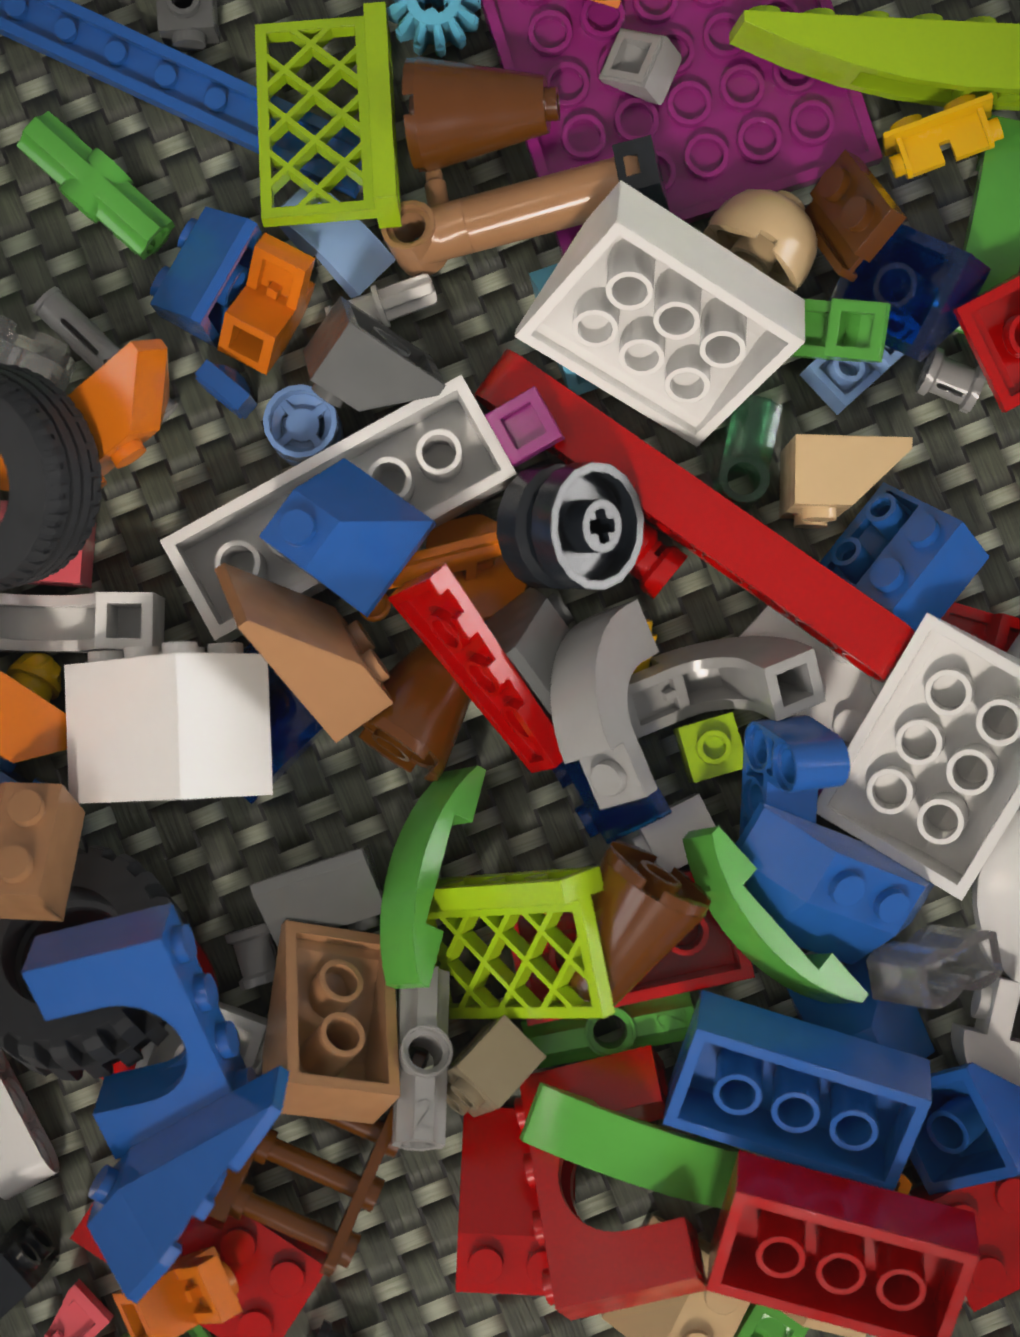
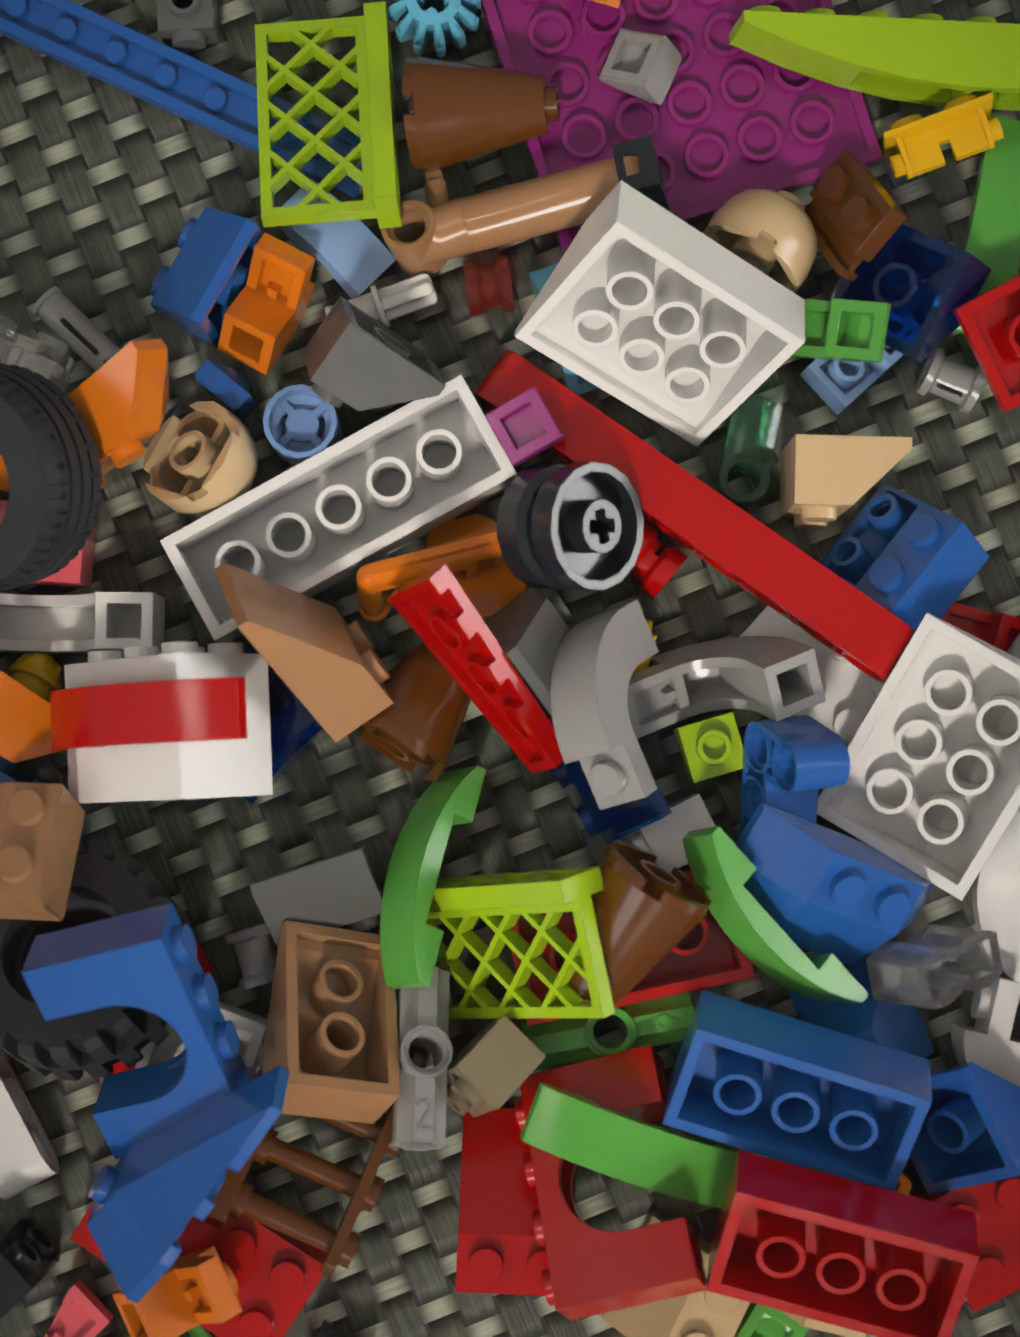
bright green piece [16,111,175,260] -> none
blue slope [259,458,436,617] -> none
none -> red slope [50,677,247,750]
none -> tan cylinder [143,401,258,517]
none -> clear red wheel [462,255,515,318]

